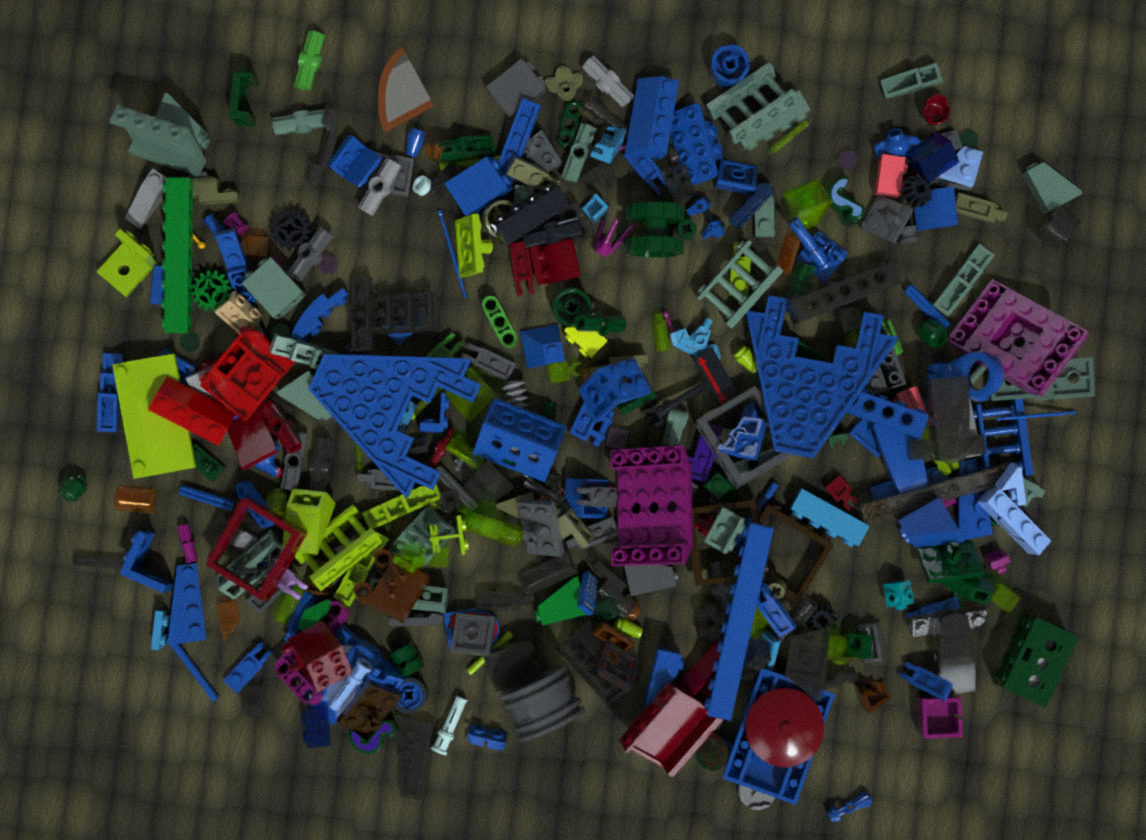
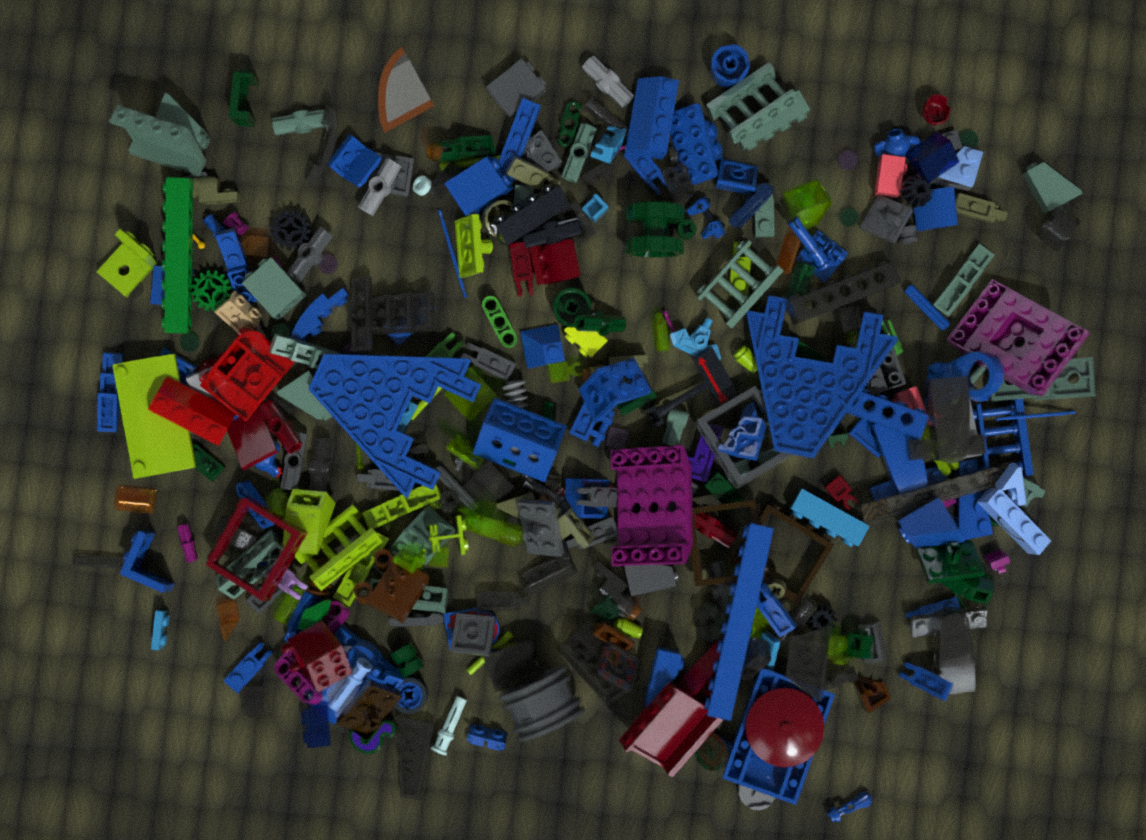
dark green head [58,474,87,502] -> none
light grey slope [125,169,166,230] -> none
blue wing [167,563,206,645] -> none
blue bar [167,640,219,701] -> none
blue axle [179,485,235,511] -> none
bright green piece [294,31,325,91] -> none
blue cone [406,128,426,158] -> none
blue bracket [419,393,449,433] -> none
dark red piece [429,427,454,468] -> none
green slope [535,576,586,625] -> none
olive plate [545,65,583,101] -> none
blue tile [577,572,599,615] -> none
magenta plant [593,218,635,258] -> none
sand green bracket [704,507,746,554] -> none
blue bar [734,481,779,549] -> none
lime piece [768,118,812,154] -> none
dark green animal [826,176,865,223] -> none
sand green slope [881,63,944,99] -> none
teal brick [883,580,914,610] -> none
magenta piece [917,695,963,739] -> none
dark green head [918,319,948,347] -> none
clear neon green panel [991,583,1021,613] -> none
dark green piece [994,614,1079,708] -> none

